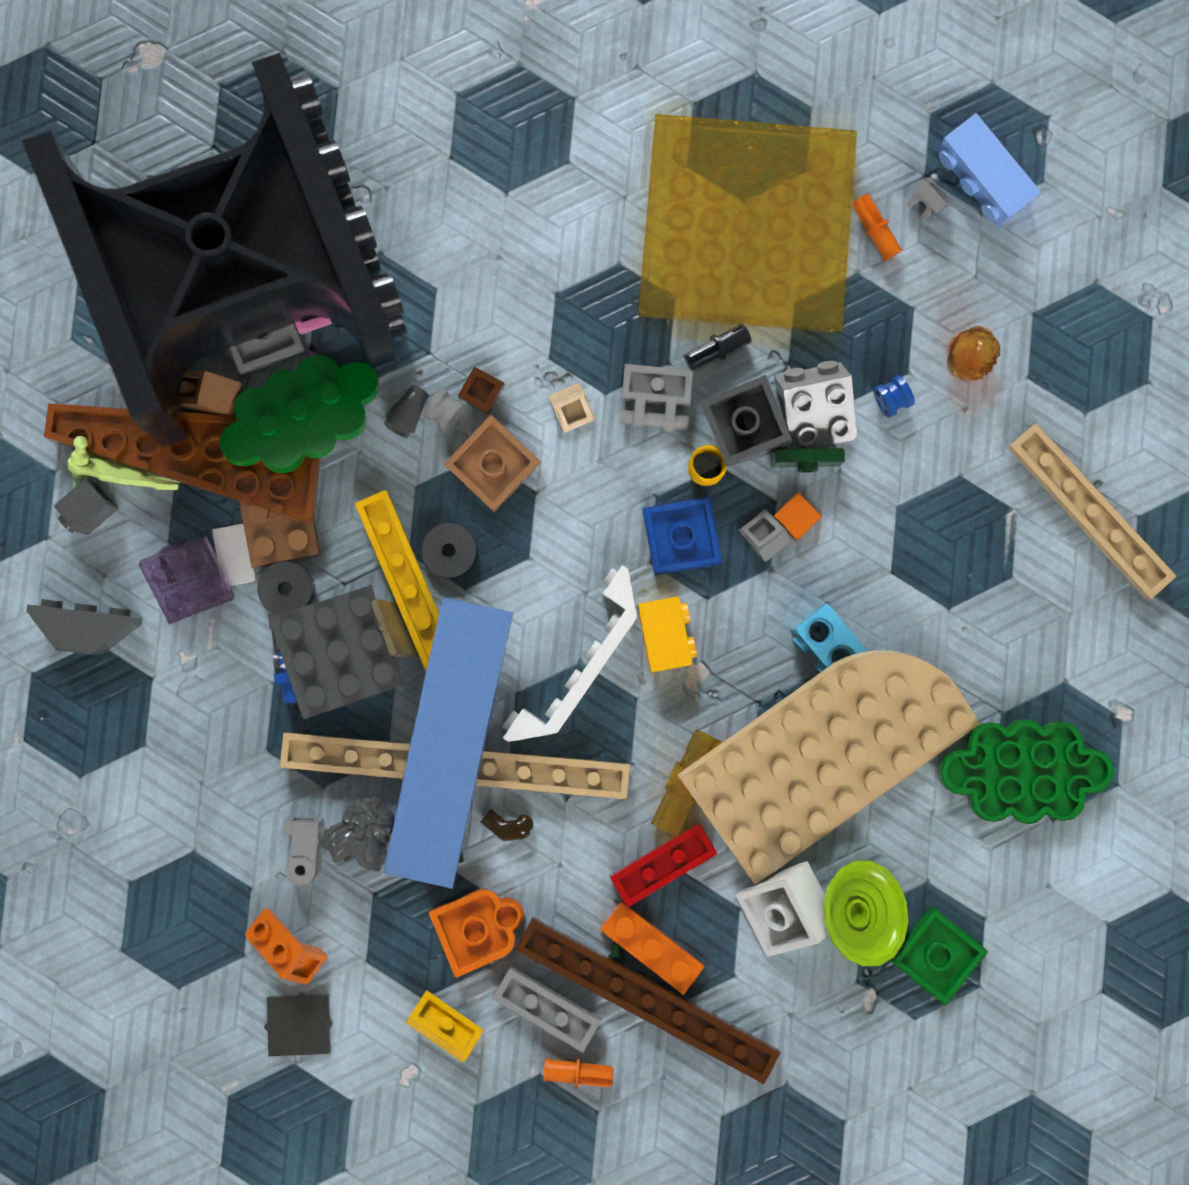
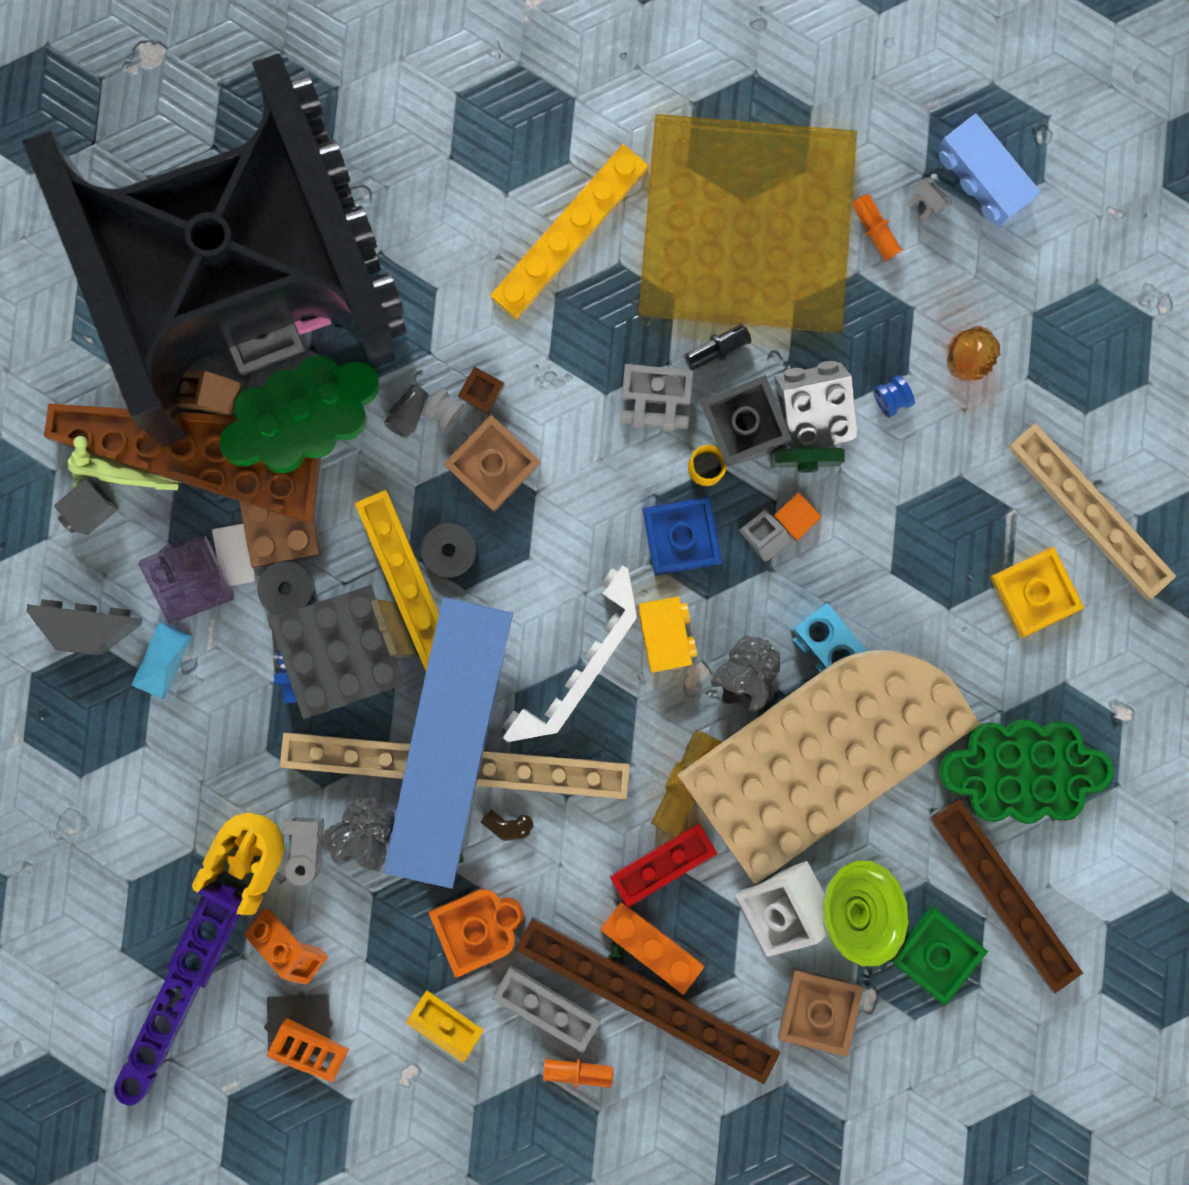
tan slope [548,383,595,433] -> none
none -> dark purple piece [114,813,285,1106]
none -> medium azure slope [131,622,192,699]
none -> orange slope [266,1018,349,1083]
none -> yellow plate [490,144,649,320]
none -> dark grey hair [710,635,780,712]
none -> medium nougat plate [777,968,864,1057]
none -> reddish brown plate [929,798,1083,994]
none -> yellow tile [990,546,1085,638]

